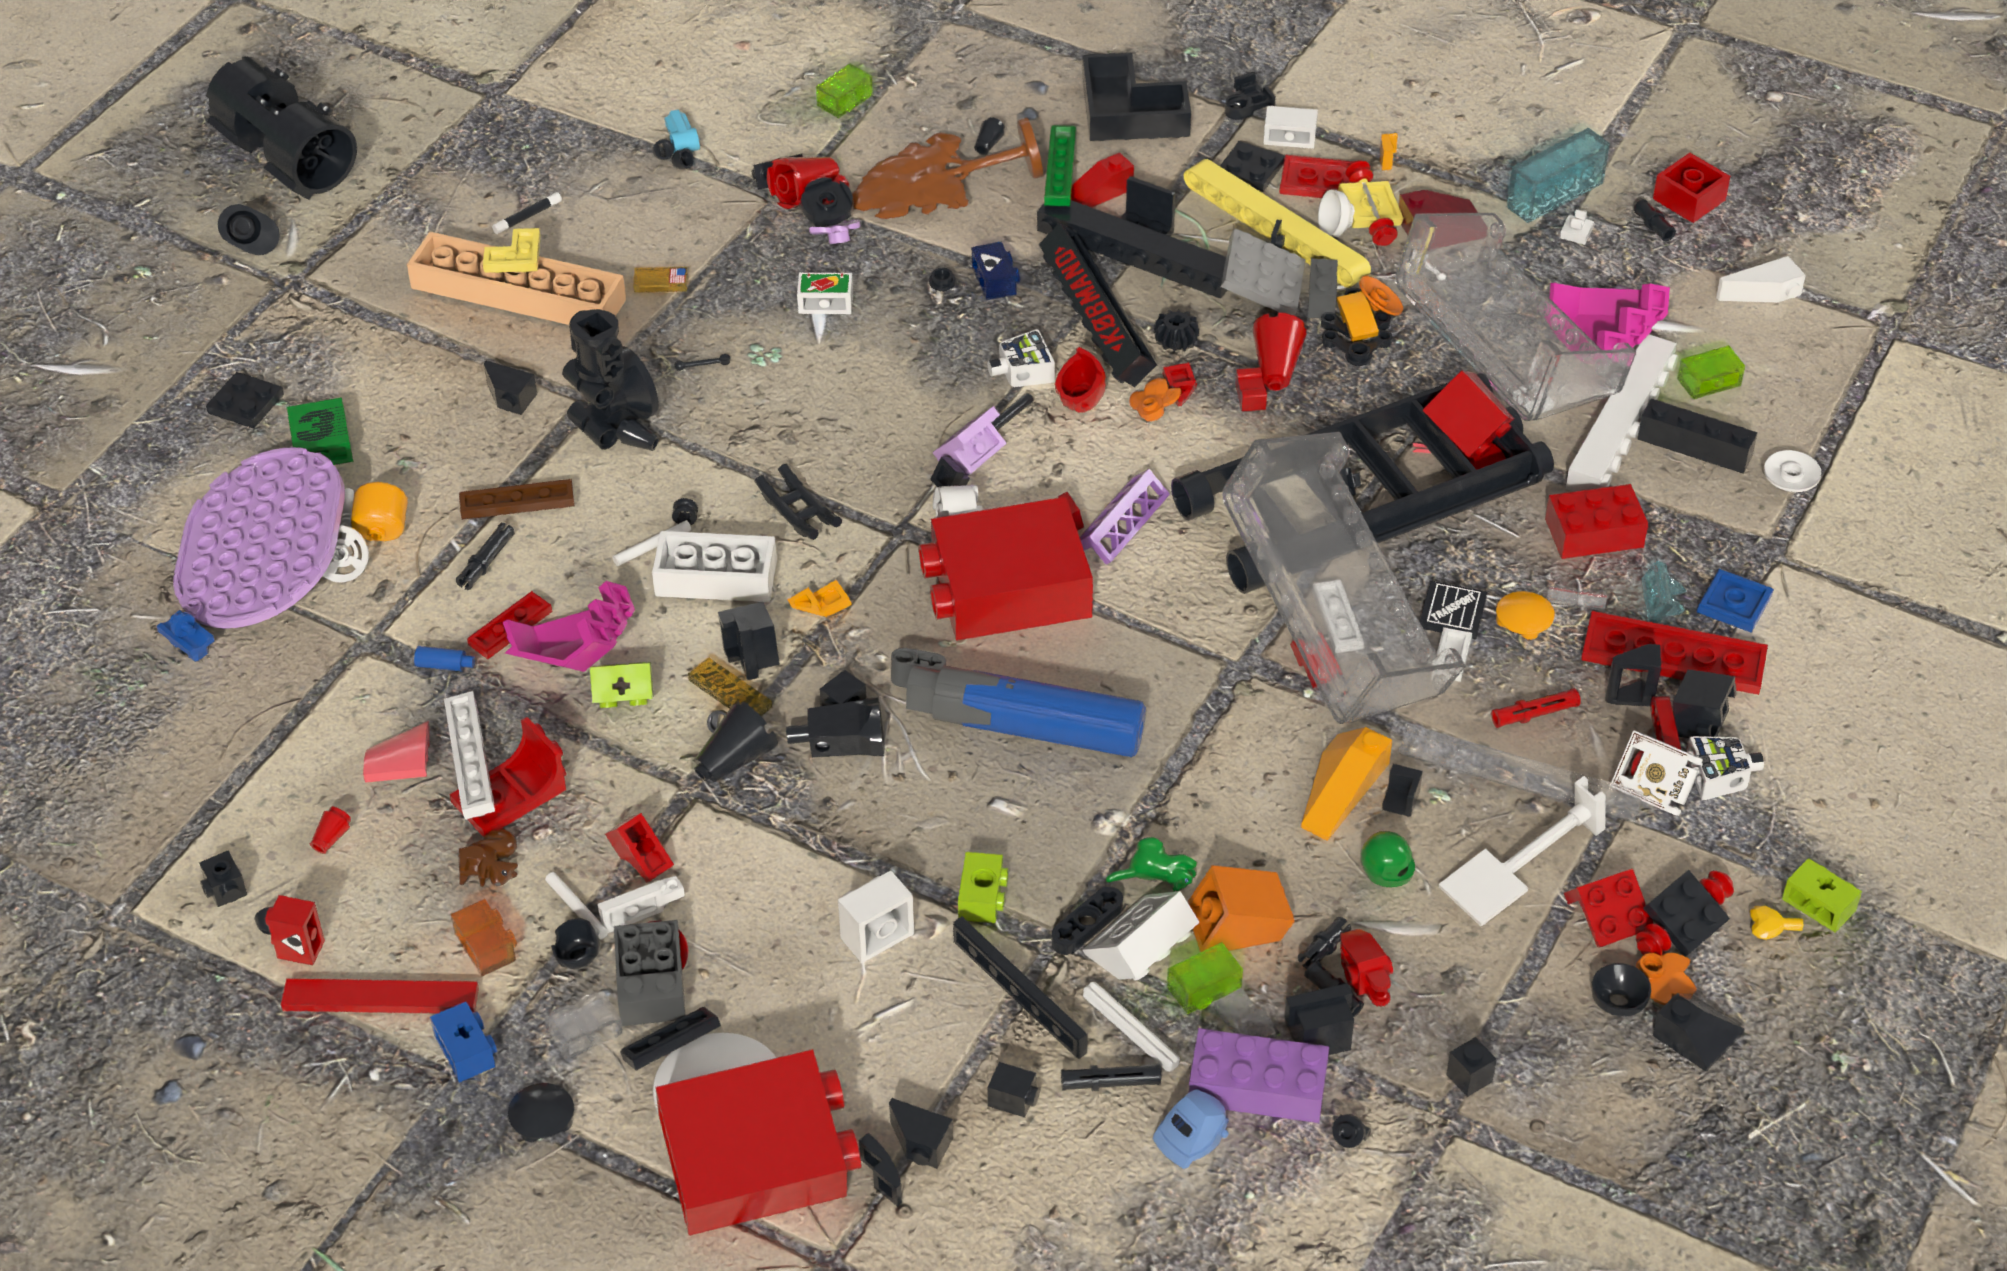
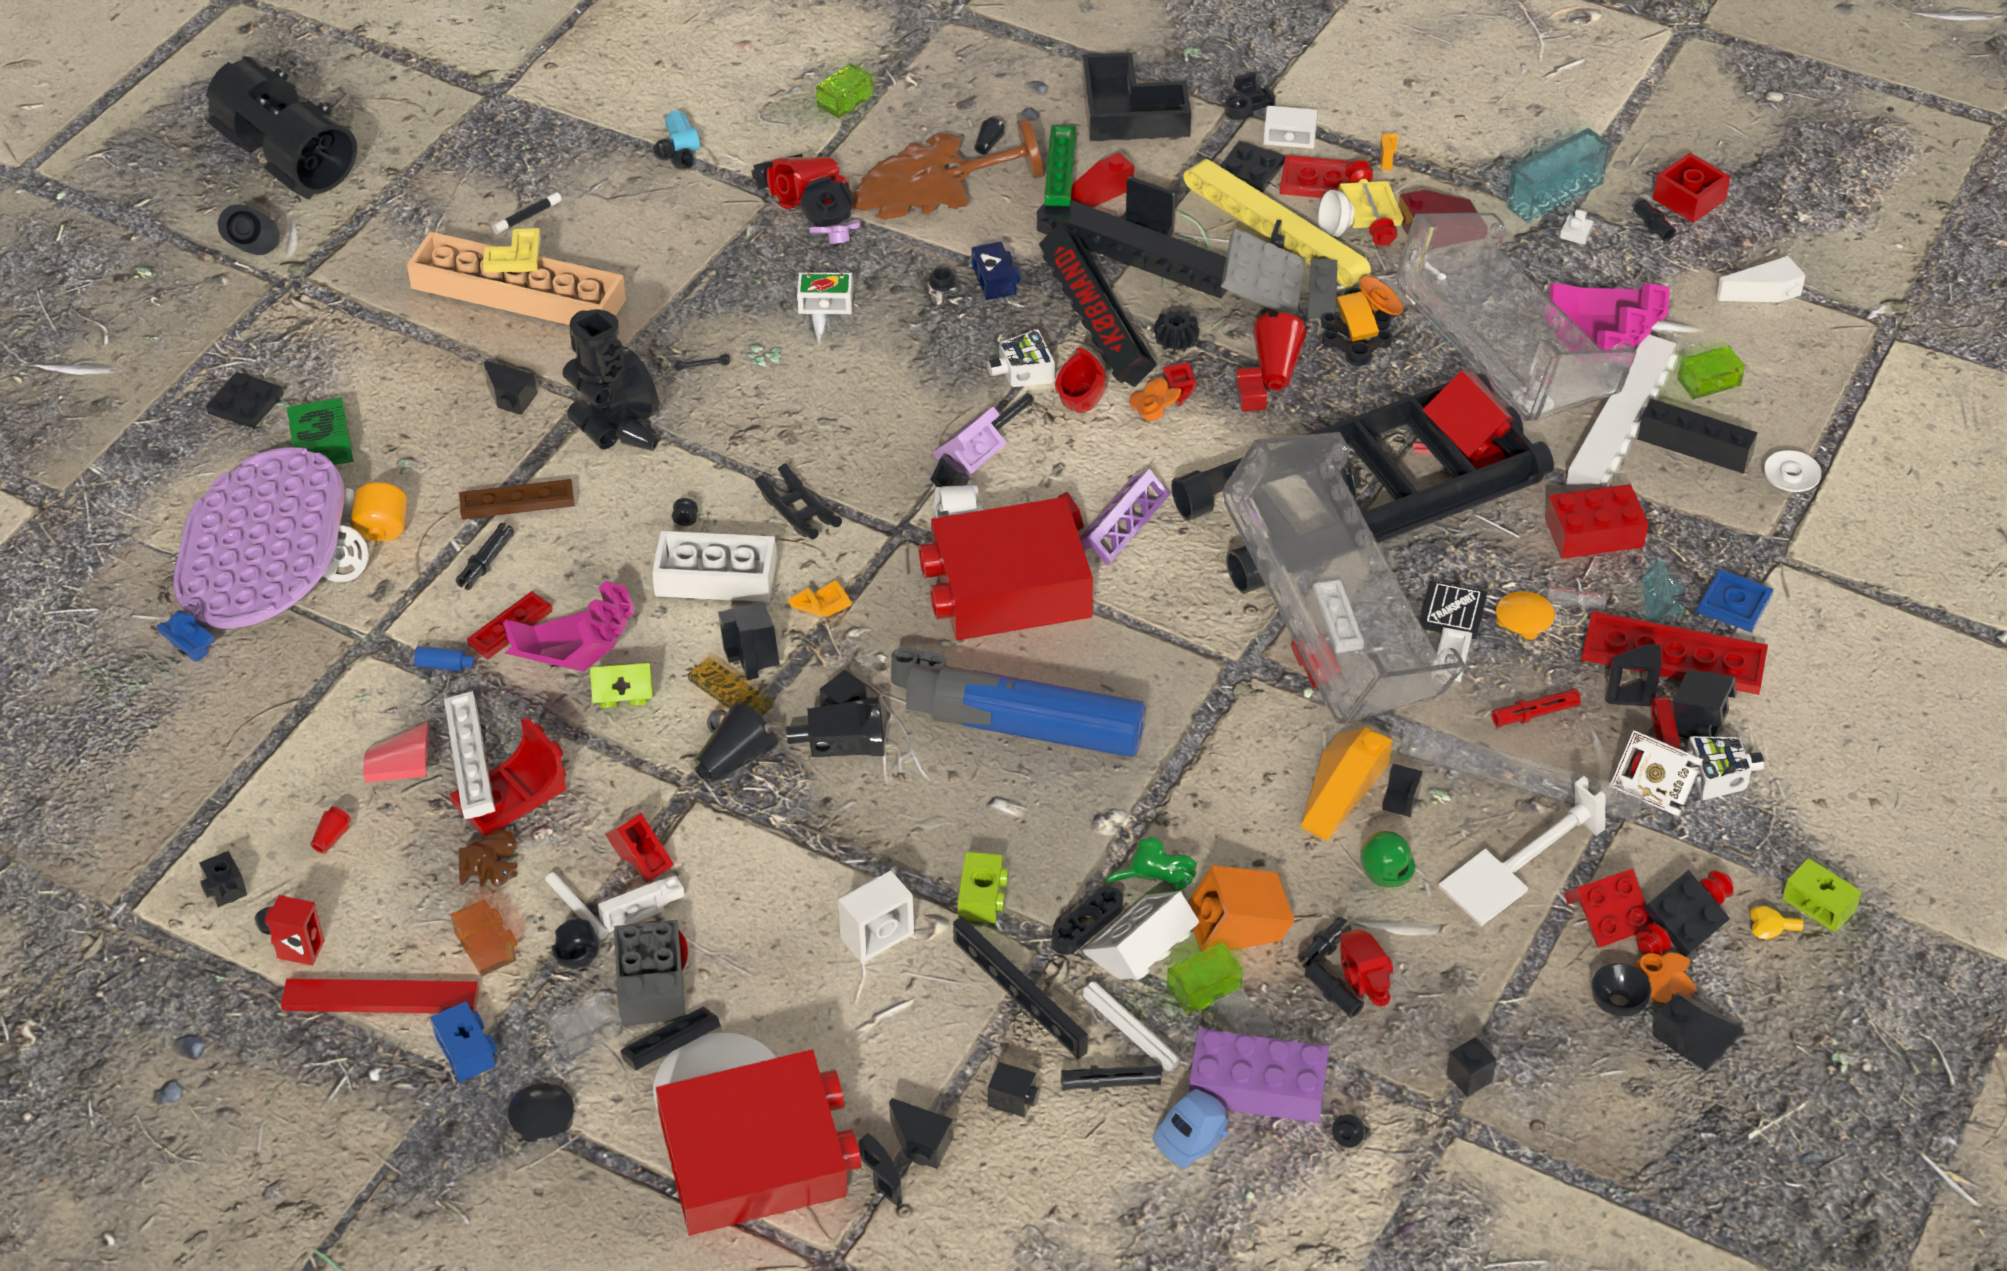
white bar [612,520,691,566] -> none
clear yellow tile [633,267,688,293] -> none
black plate [1284,983,1354,1055] -> none

